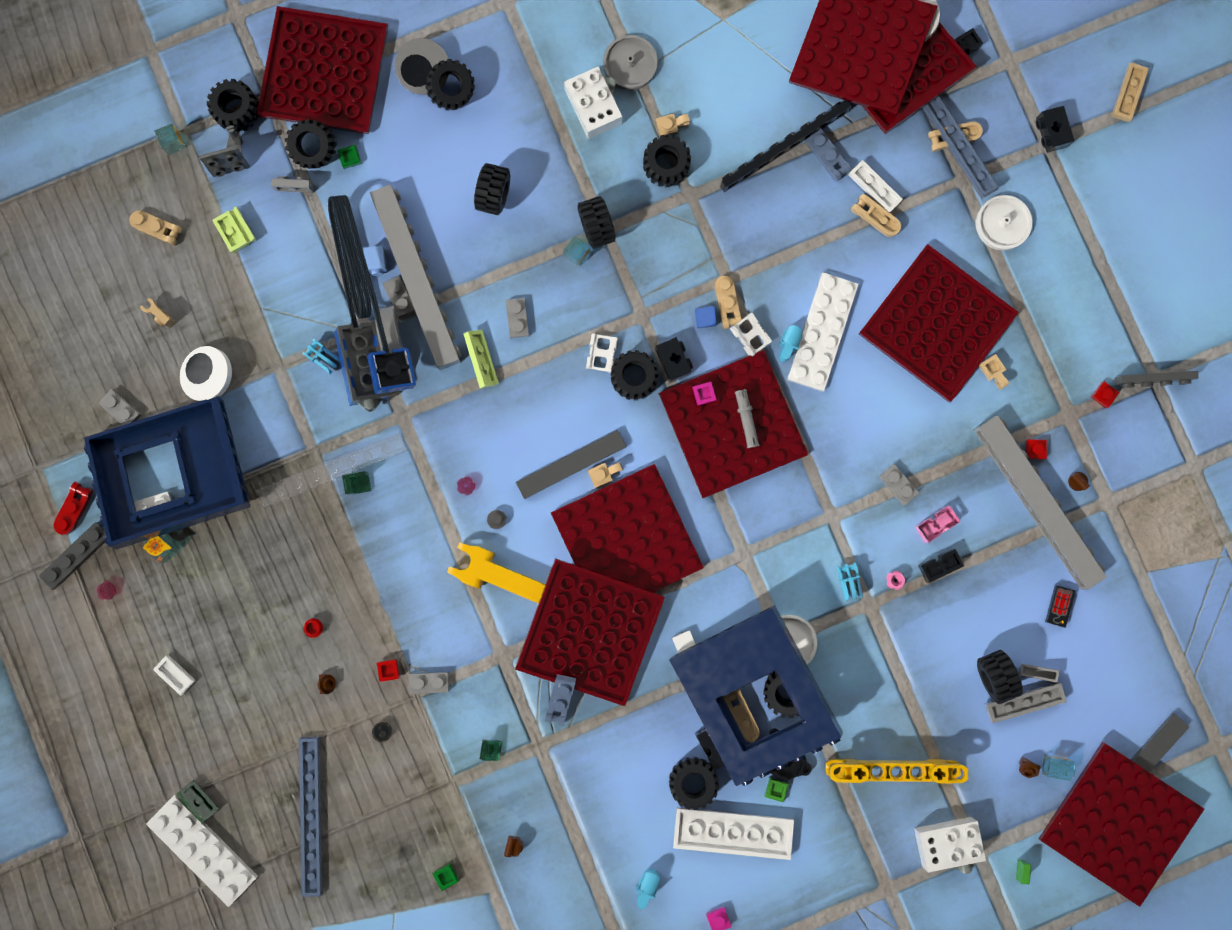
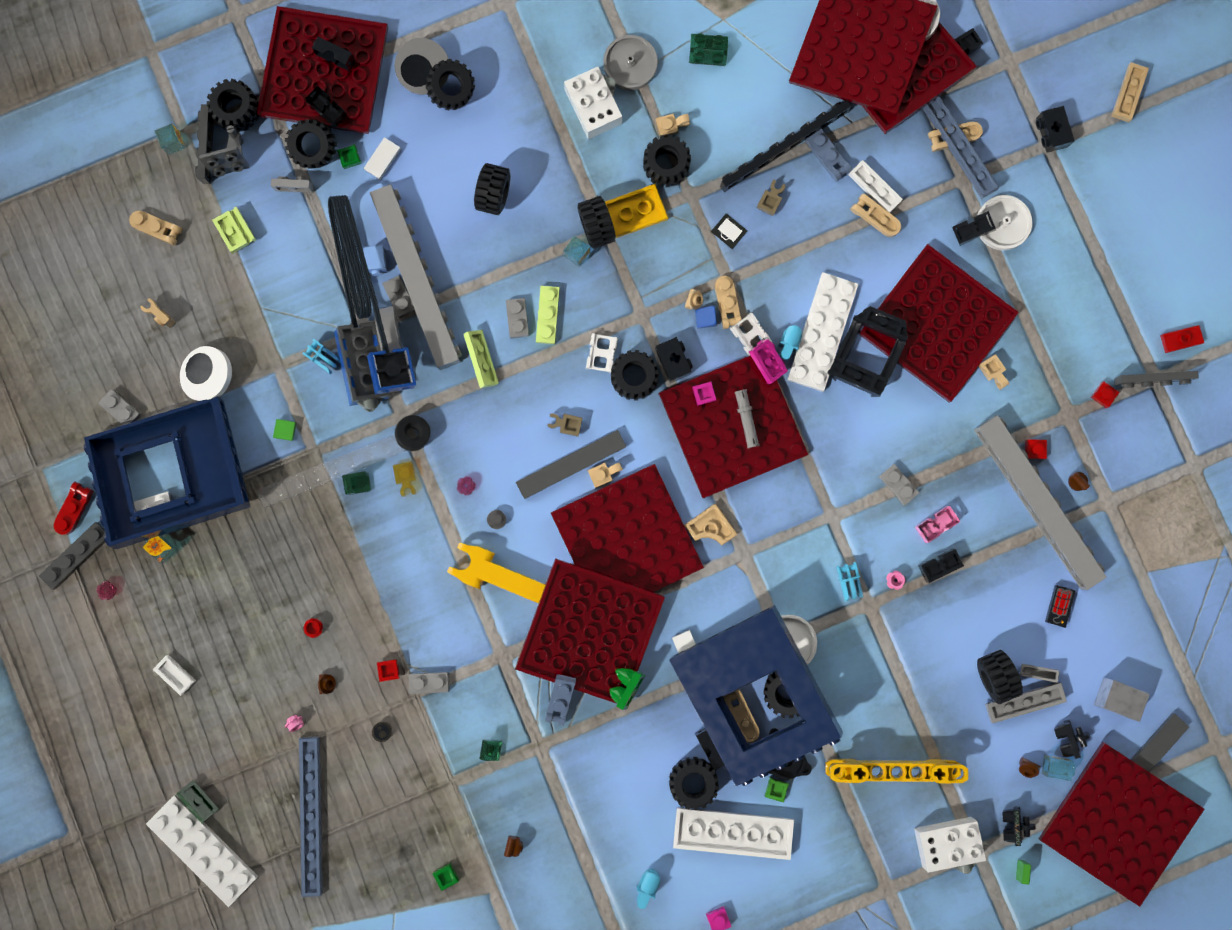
none -> dark grey plate [195,104,214,184]
none -> bright green tile [273,419,297,441]
none -> bright pink plate [285,715,304,732]
none -> black piece [305,86,348,129]
none -> black piece [312,37,355,71]
none -> white tile [364,137,401,180]
none -> clear yellow plate [393,462,416,497]
none -> black tyre [395,415,431,451]
none -> yellowish green plate [536,286,560,344]
none -> dark tan plate [547,413,583,437]
none -> yellow tile [605,184,668,238]
none -> green tile [609,668,646,710]
none -> tan tile [684,503,738,546]
none -> tan plate [685,289,703,310]
none -> clear green bracket [689,34,728,66]
none -> sticker [711,213,747,249]
none -> dark pink bracket [749,339,788,384]
none -> dark tan plate [757,180,785,216]
none -> black wedge [827,306,908,397]
none -> black piece [952,211,996,246]
none -> black hips [1002,806,1036,846]
none -> black hips [1054,719,1090,759]
none -> flat silver piece [1094,678,1150,722]
none -> red plate [1160,325,1204,353]

